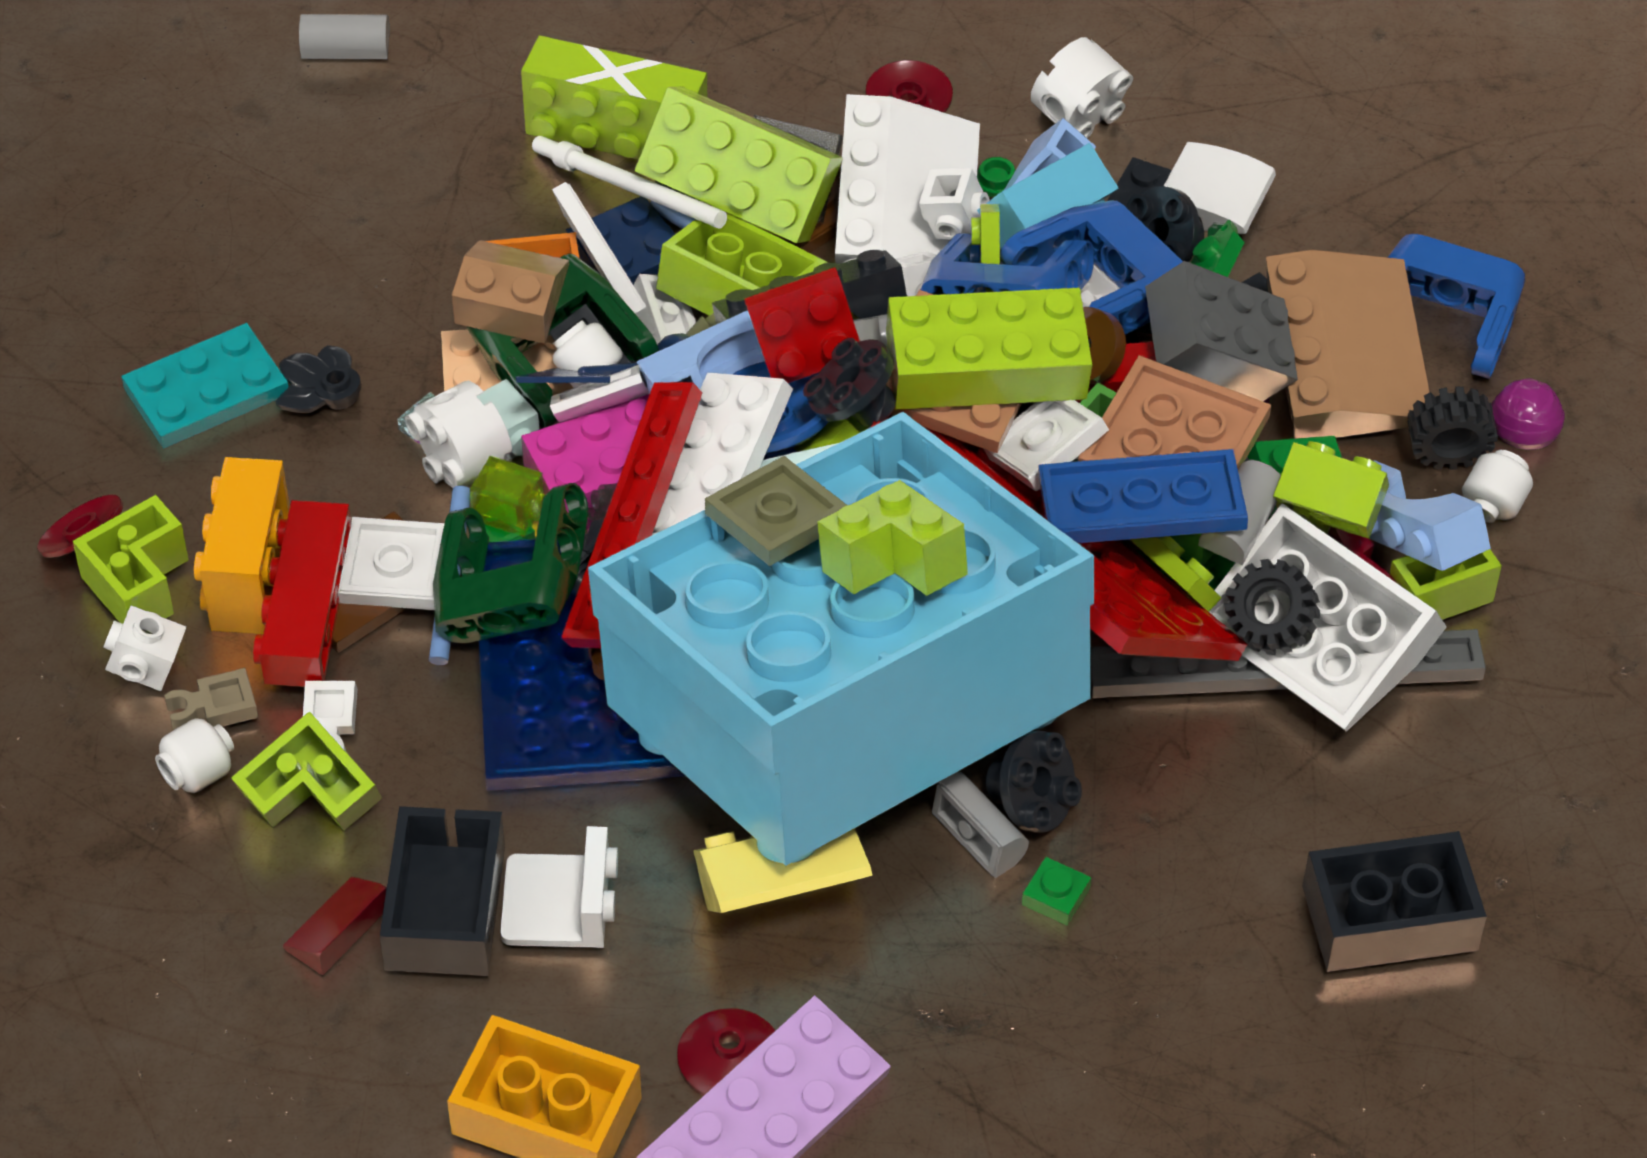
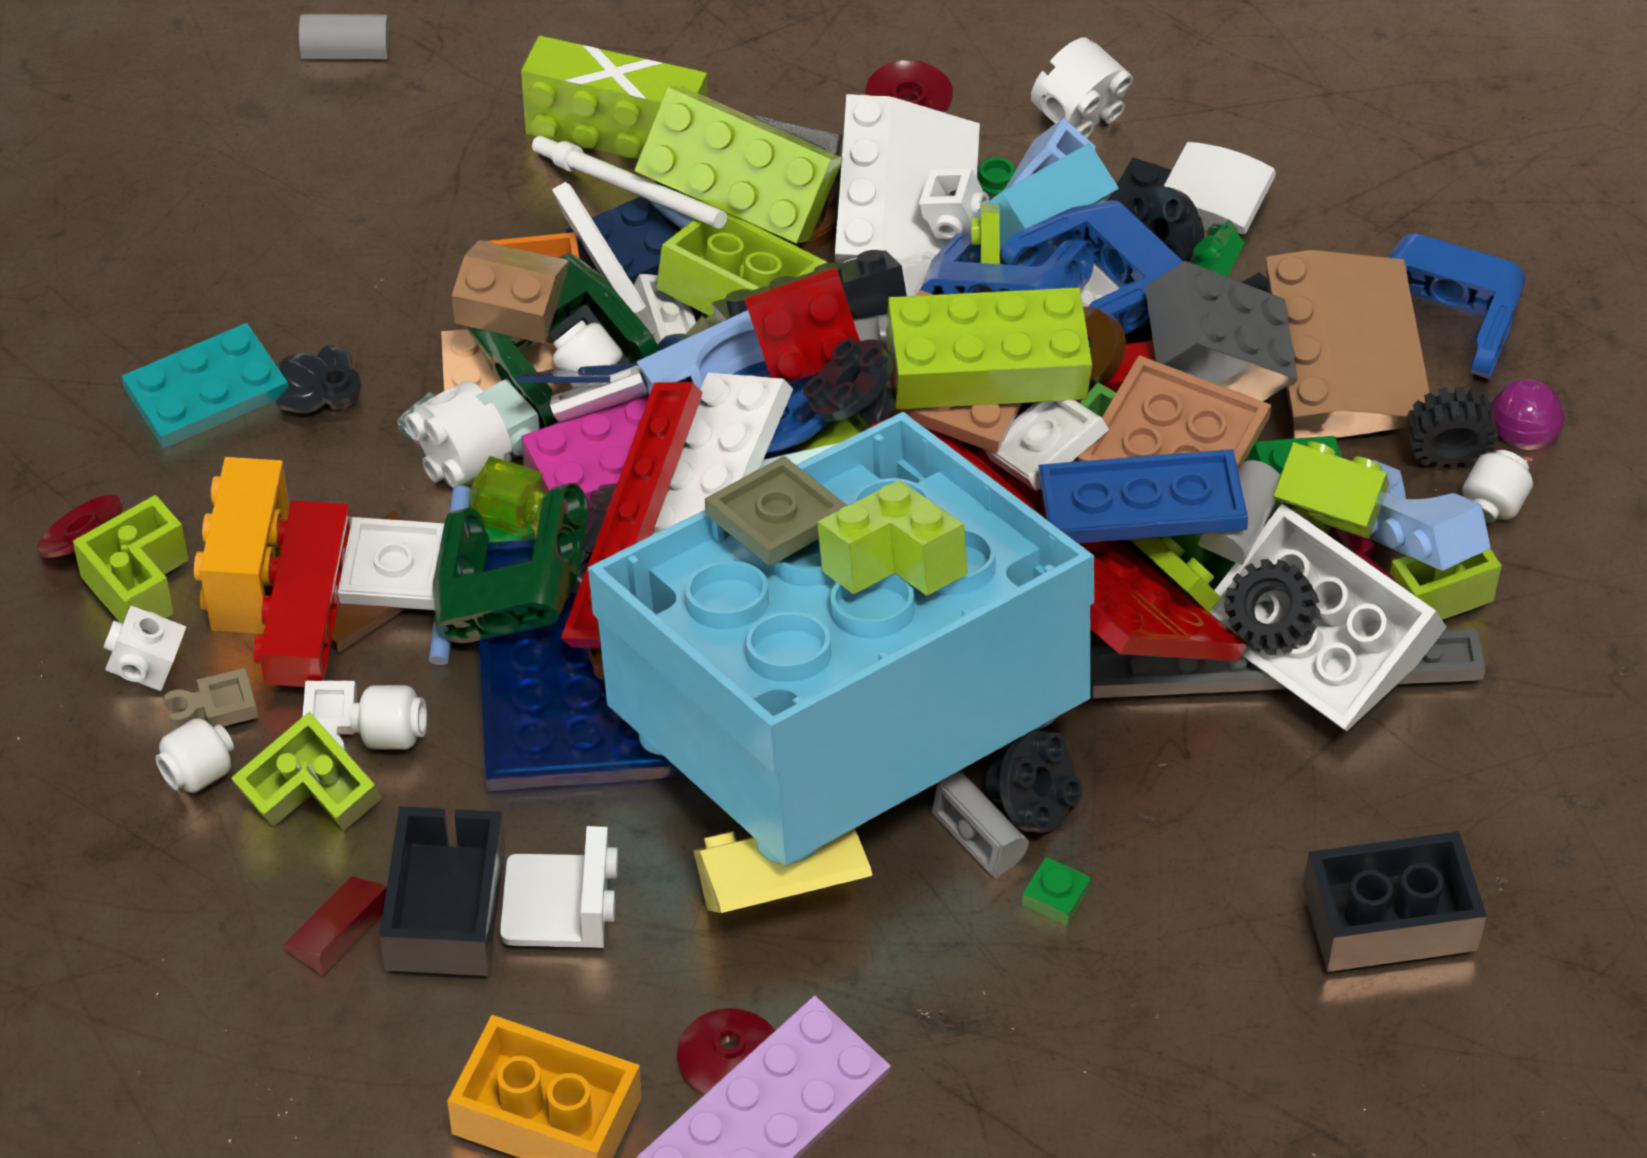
none -> white head [350,685,427,750]

